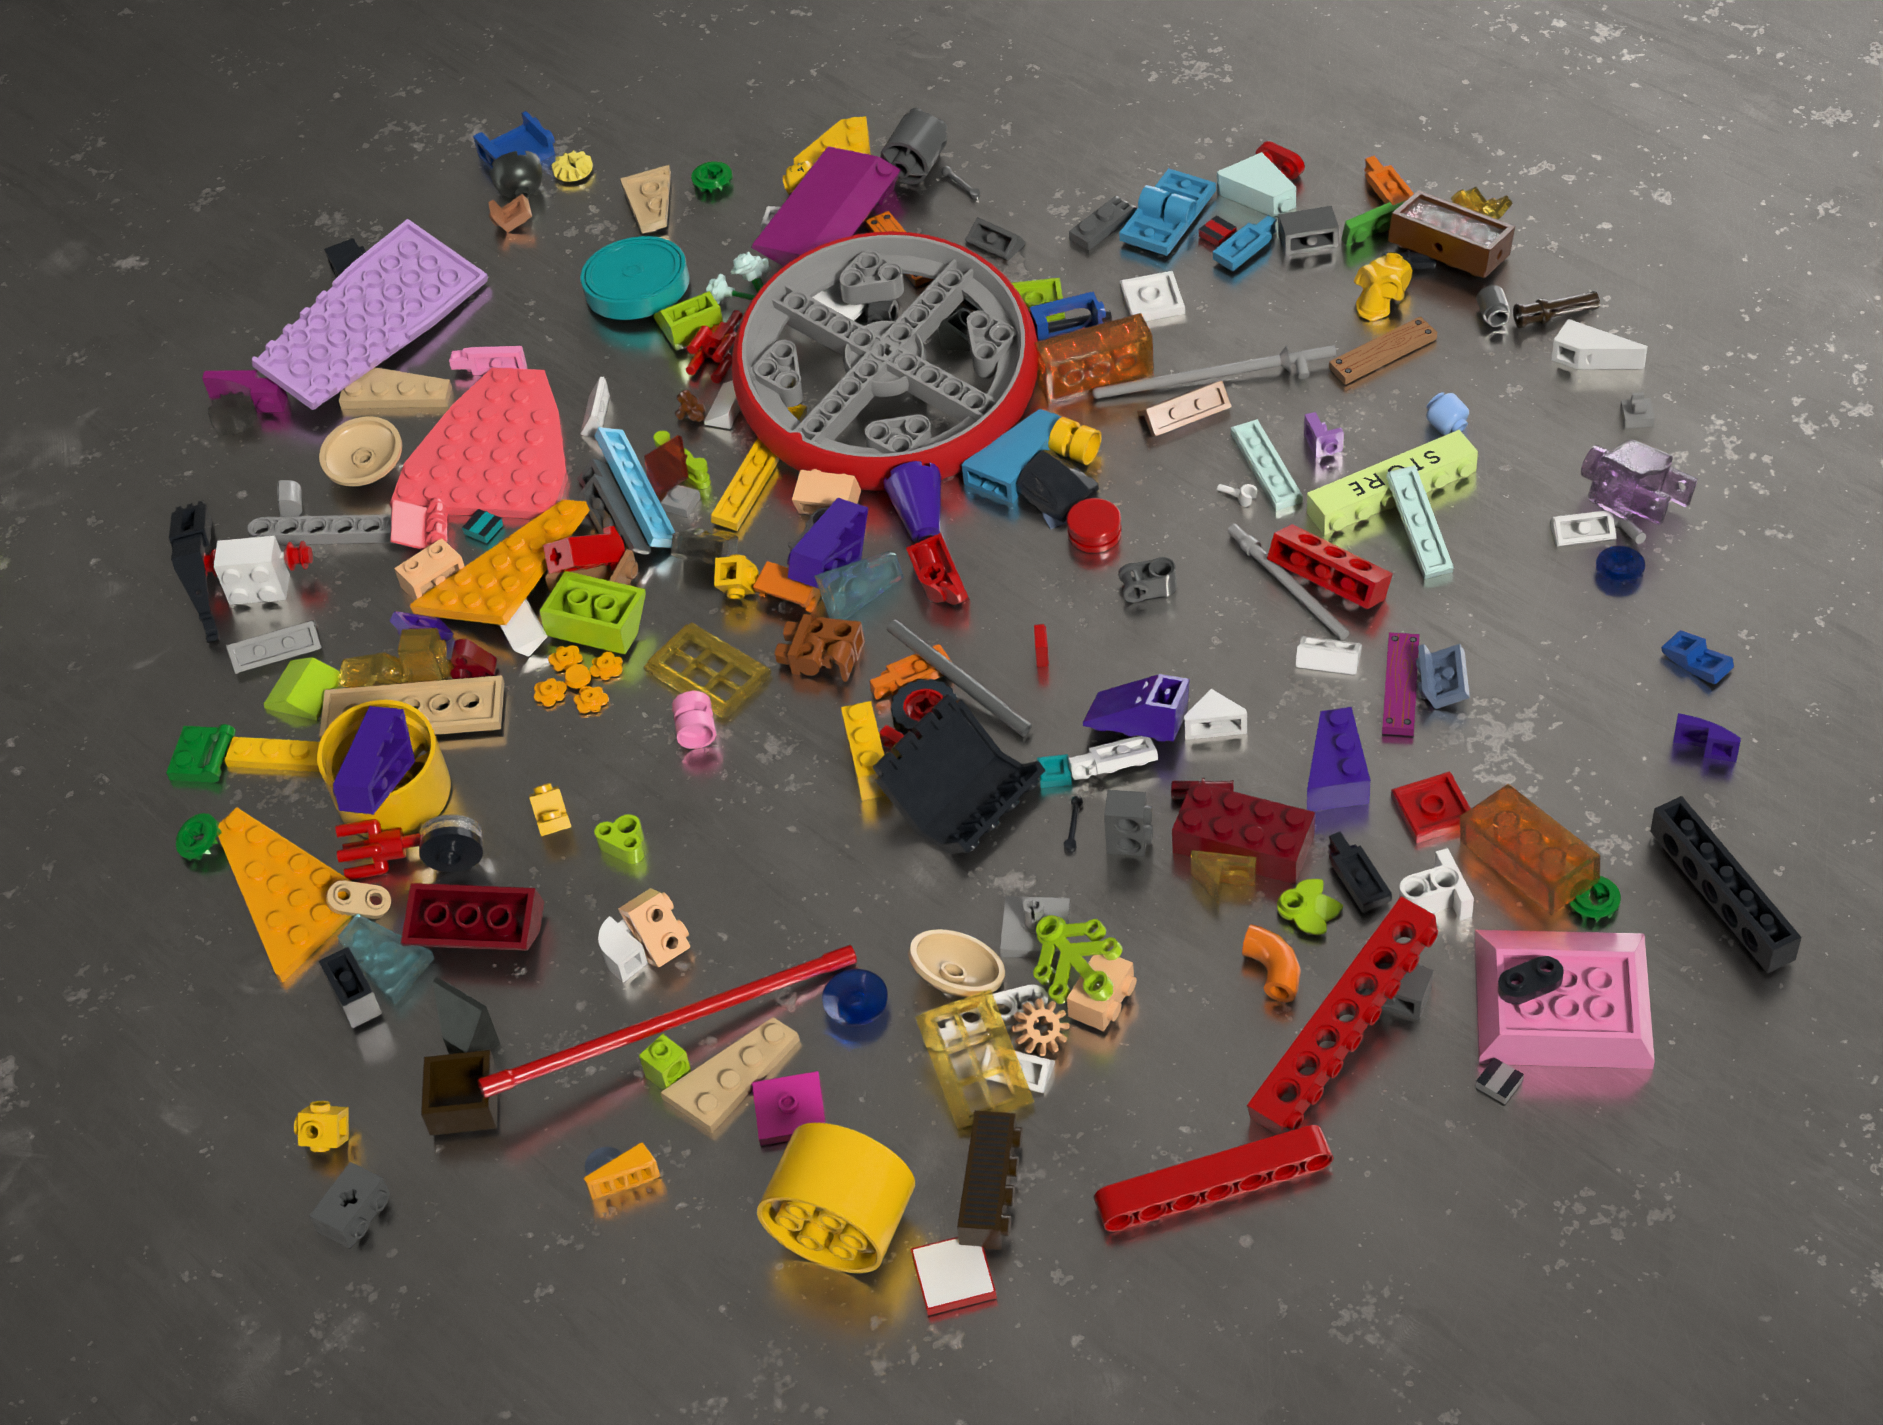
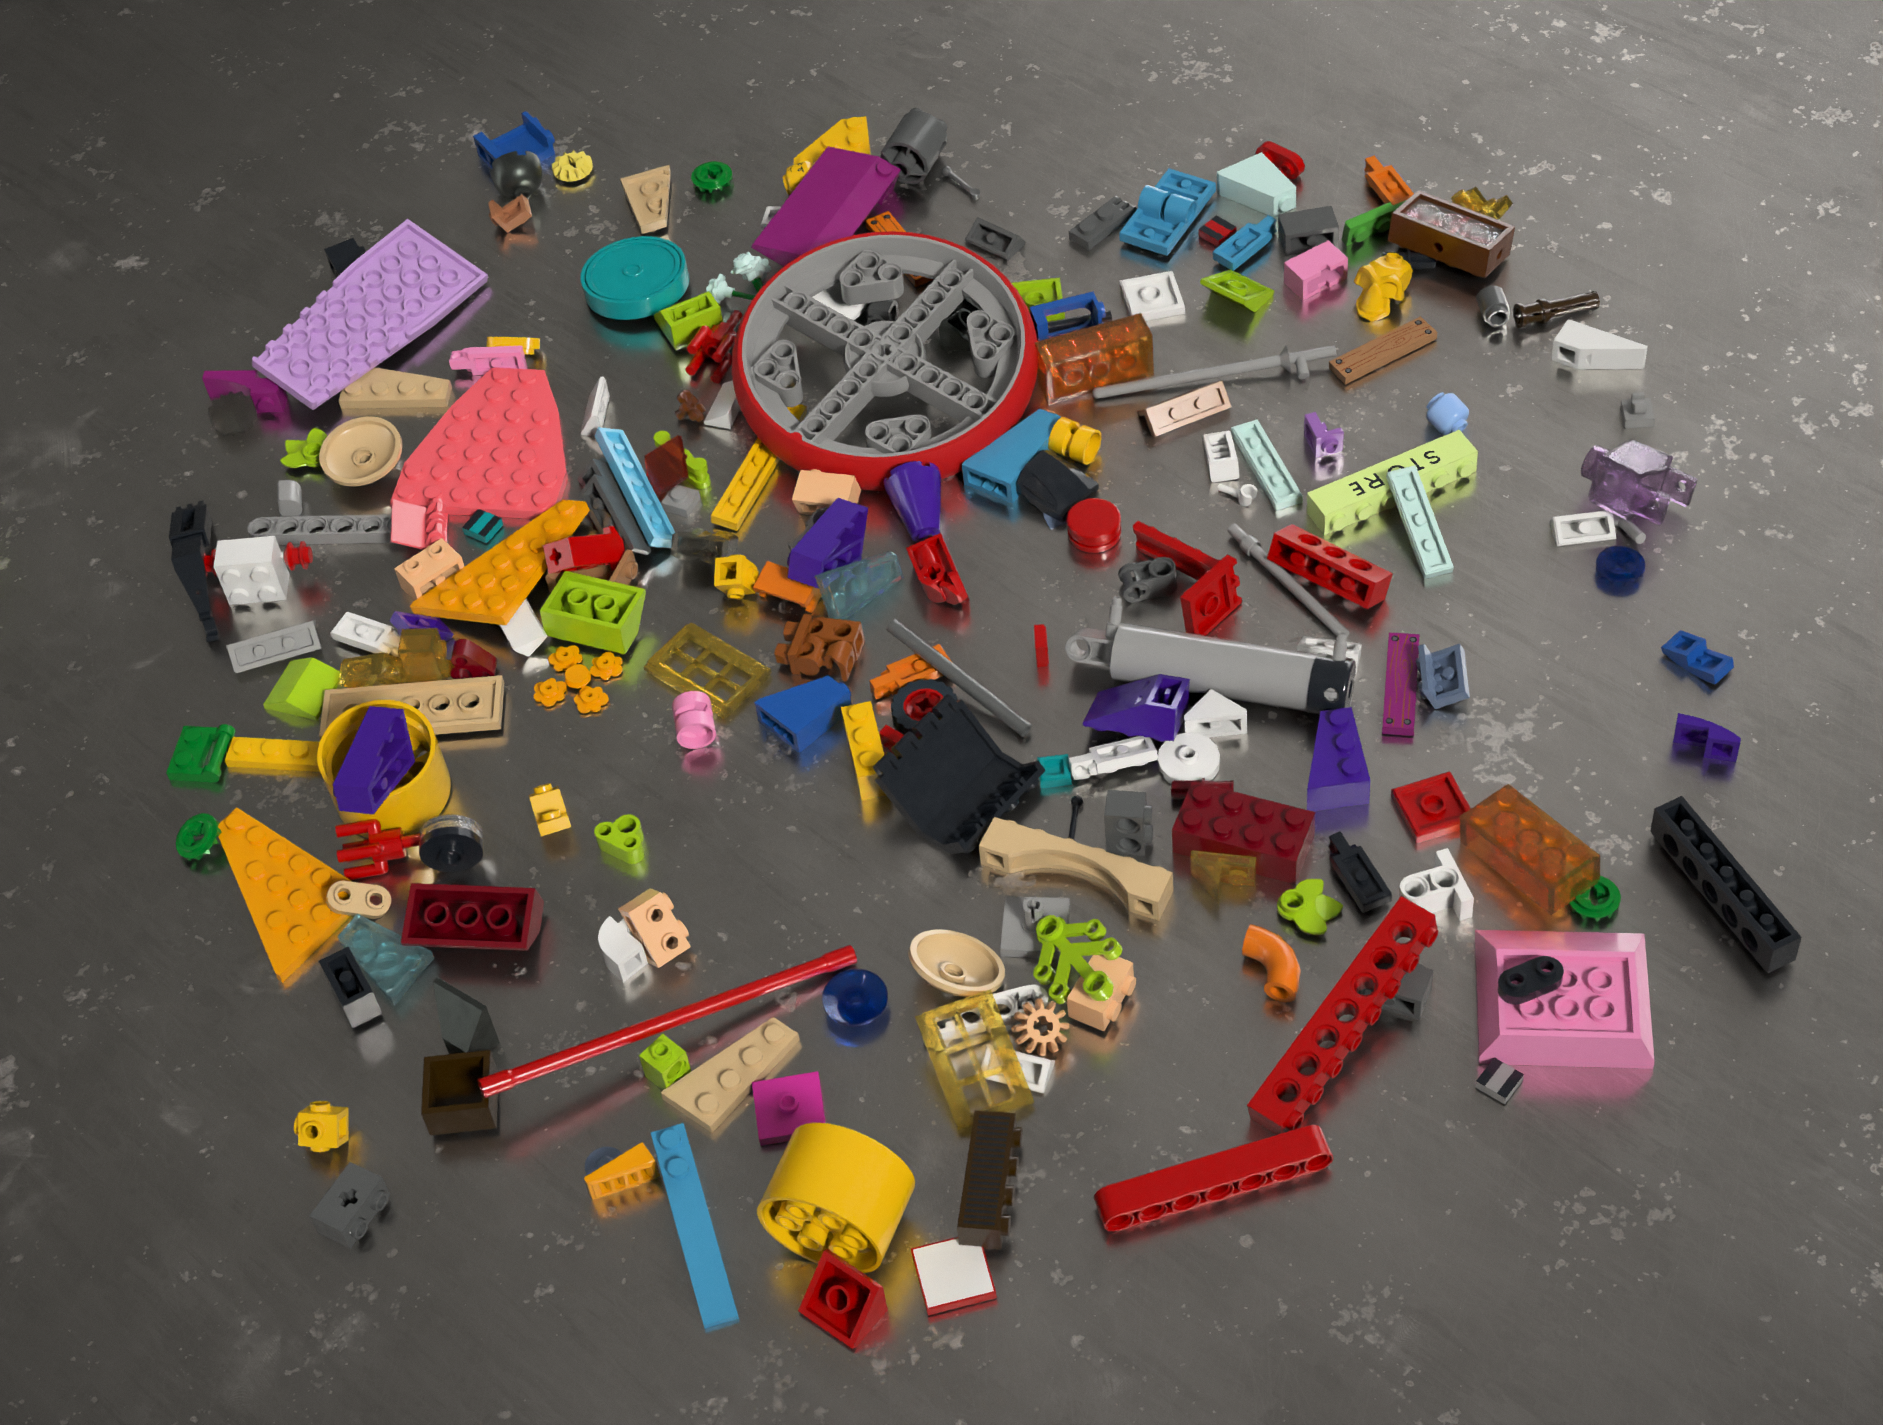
none -> lime plate [280,428,327,468]
none -> white hinge [330,612,411,659]
none -> yellow plate [486,337,540,355]
none -> dark azure slope [651,1123,739,1329]
none -> blue slope [754,675,852,753]
none -> red slope [798,1249,888,1349]
none -> tan arch [979,817,1173,921]
none -> light grey piece [1065,596,1356,716]
none -> red bracket [1133,521,1242,636]
none -> white plate [1157,733,1220,784]
none -> lime slope [1200,270,1274,313]
none -> white slope [1202,431,1239,483]
none -> bright pink brick [1284,240,1348,301]

